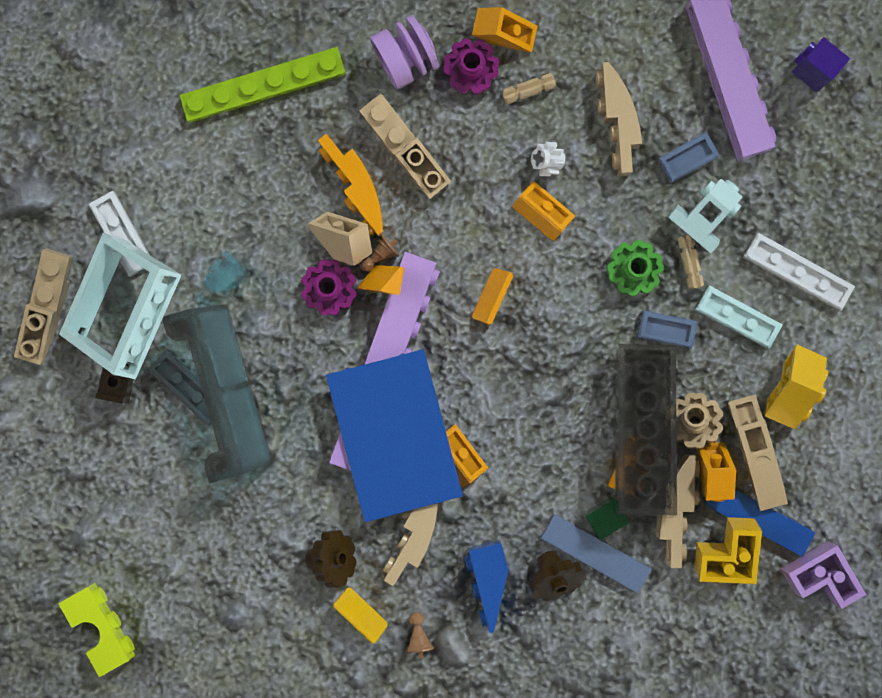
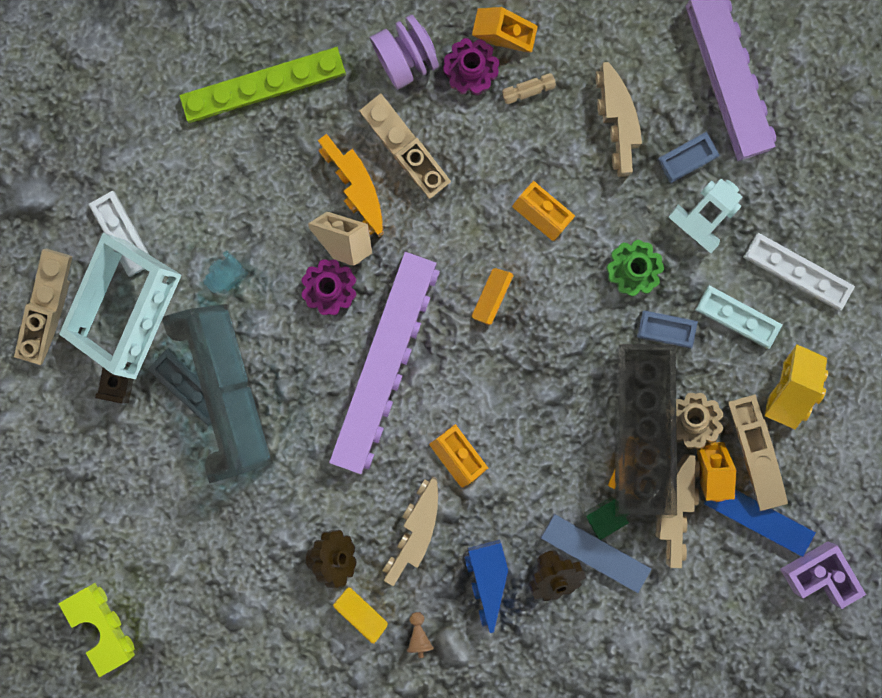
blue piece [326,349,463,522] -> none
light orange slope [357,265,404,295] -> none
medium nougat piece [360,235,399,271] -> none
white gear [531,142,565,176] -> none
tan axle [678,235,704,289] -> none
yellow brick [694,517,762,584] -> none
dark purple brick [791,37,850,93] -> none

